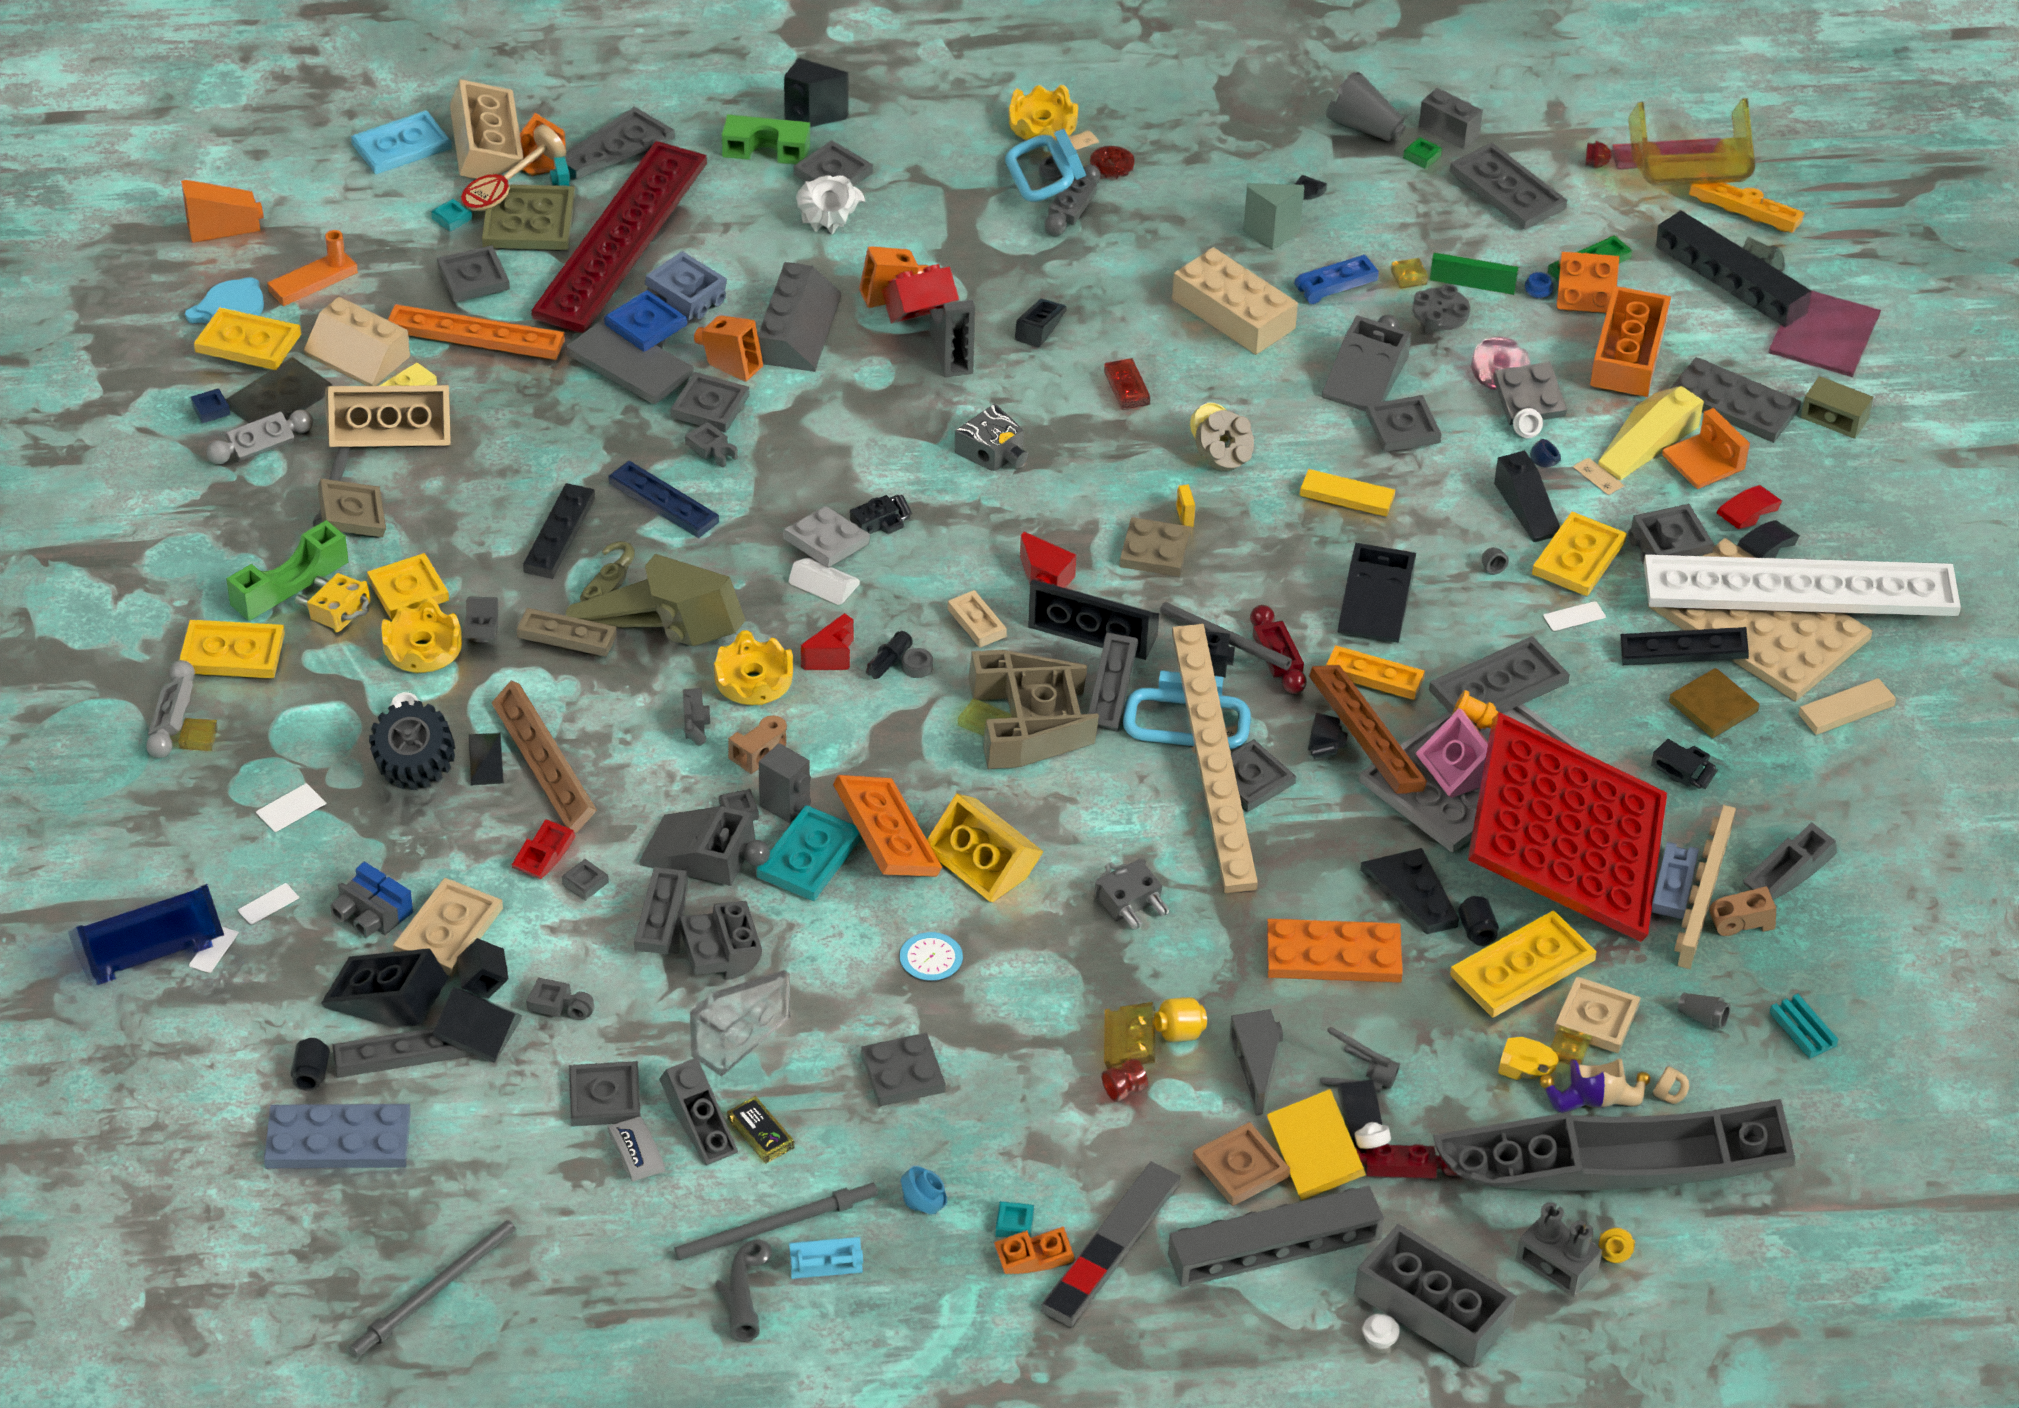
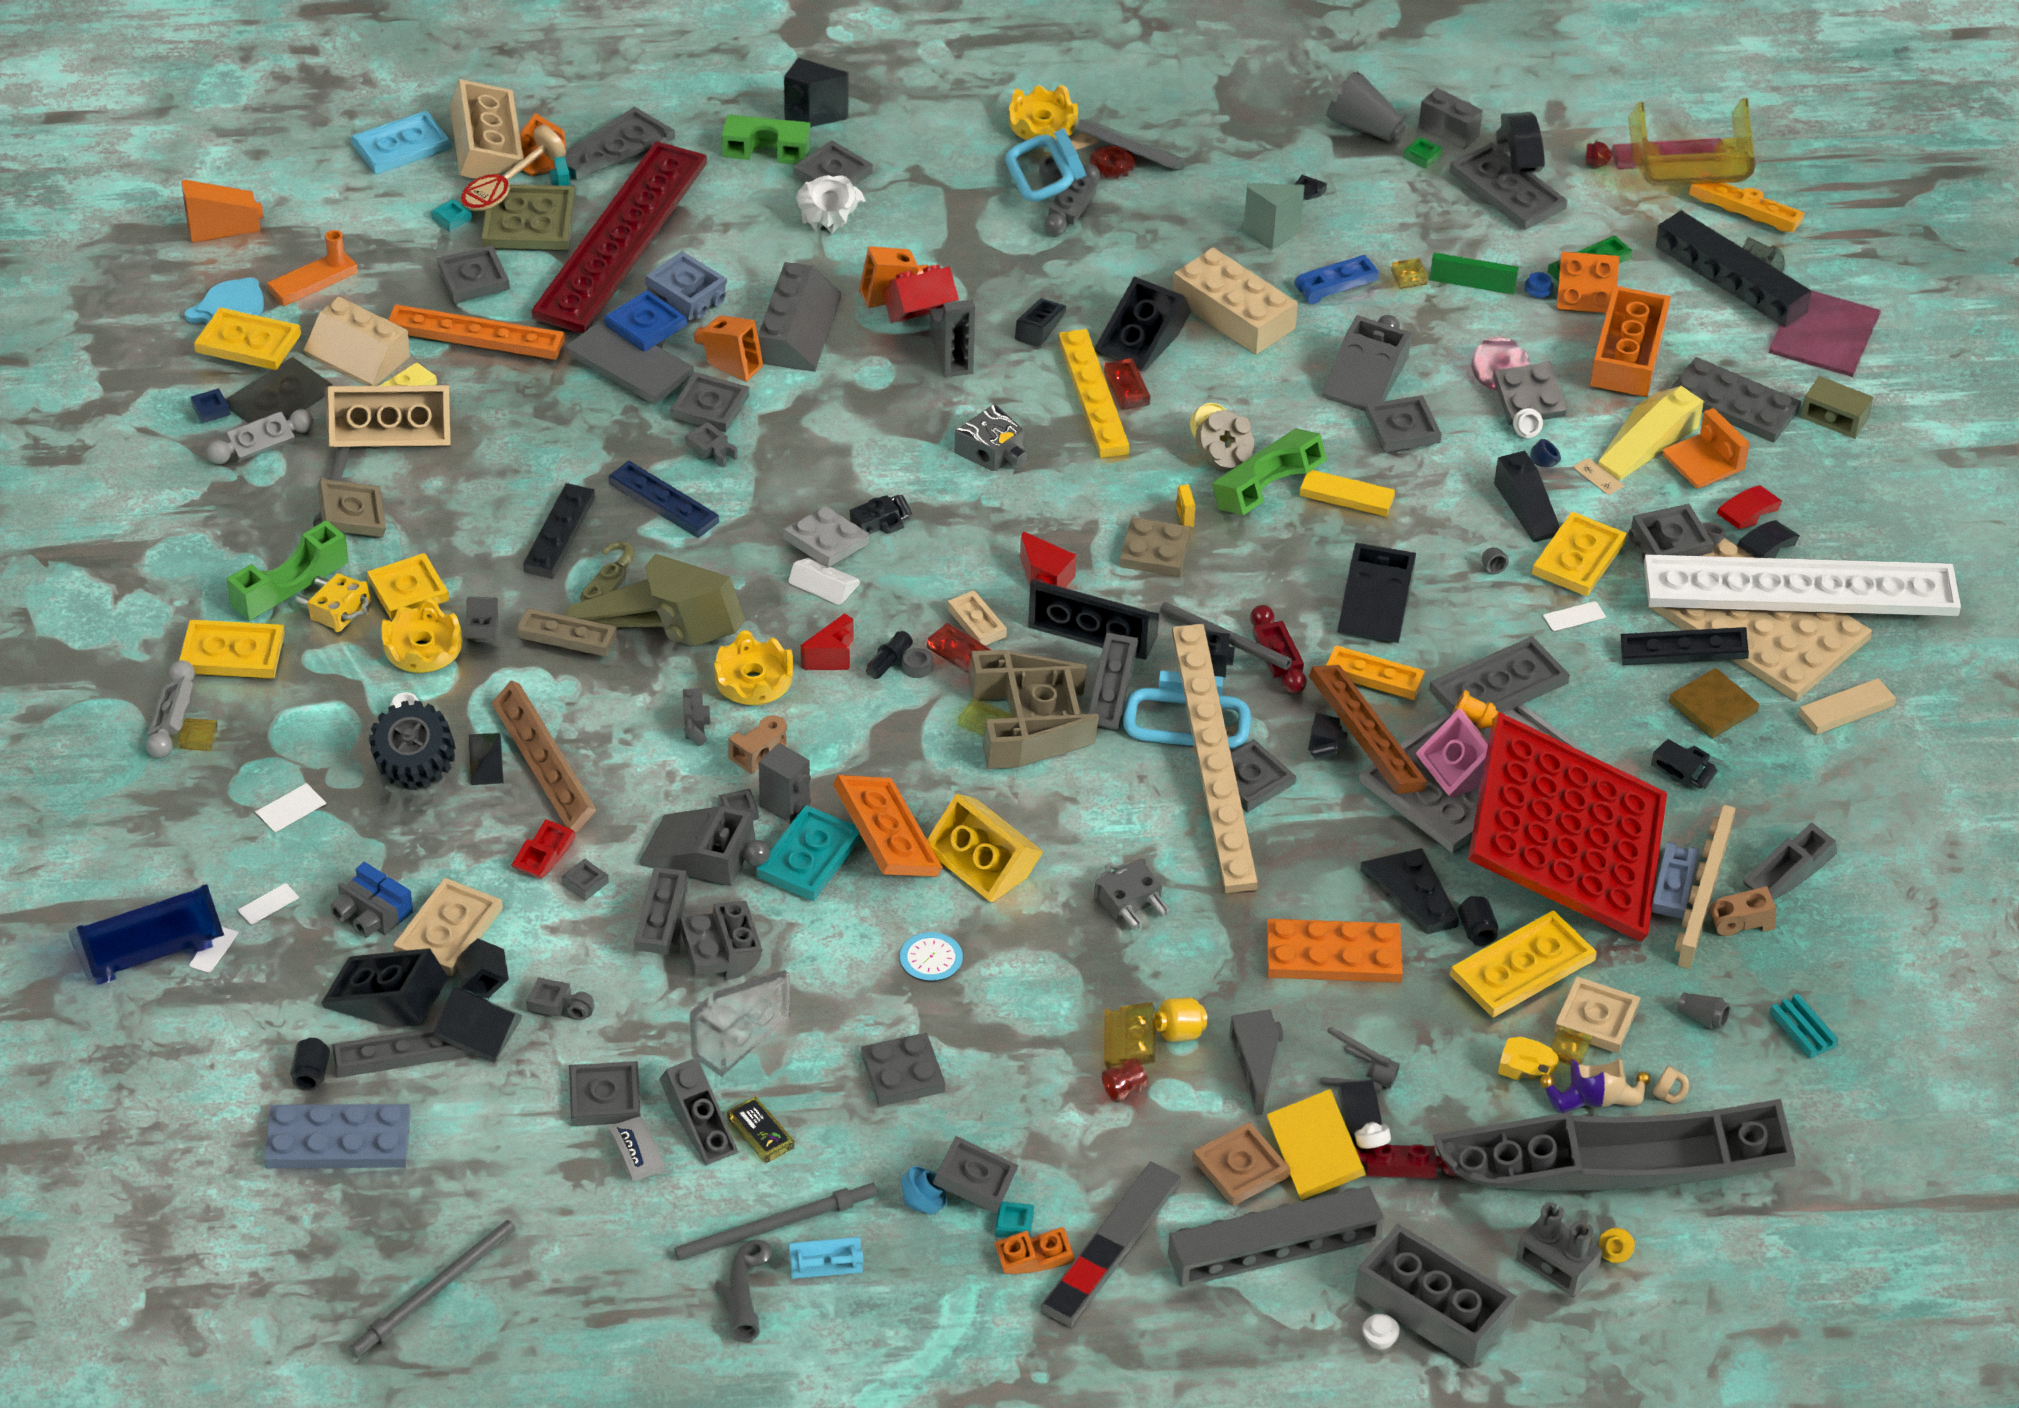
dark grey plate [1412,284,1471,334] -> none
none -> clear red plate [927,623,991,674]
none -> dark grey plate [933,1136,1019,1214]
none -> yellow plate [1058,329,1130,458]
none -> dark grey tile [1077,119,1187,169]
none -> black slope [1094,276,1192,371]
none -> bright green arch [1212,428,1327,515]
none -> black arch [1496,112,1545,174]
none -> dark grey hinge [1702,522,1725,546]

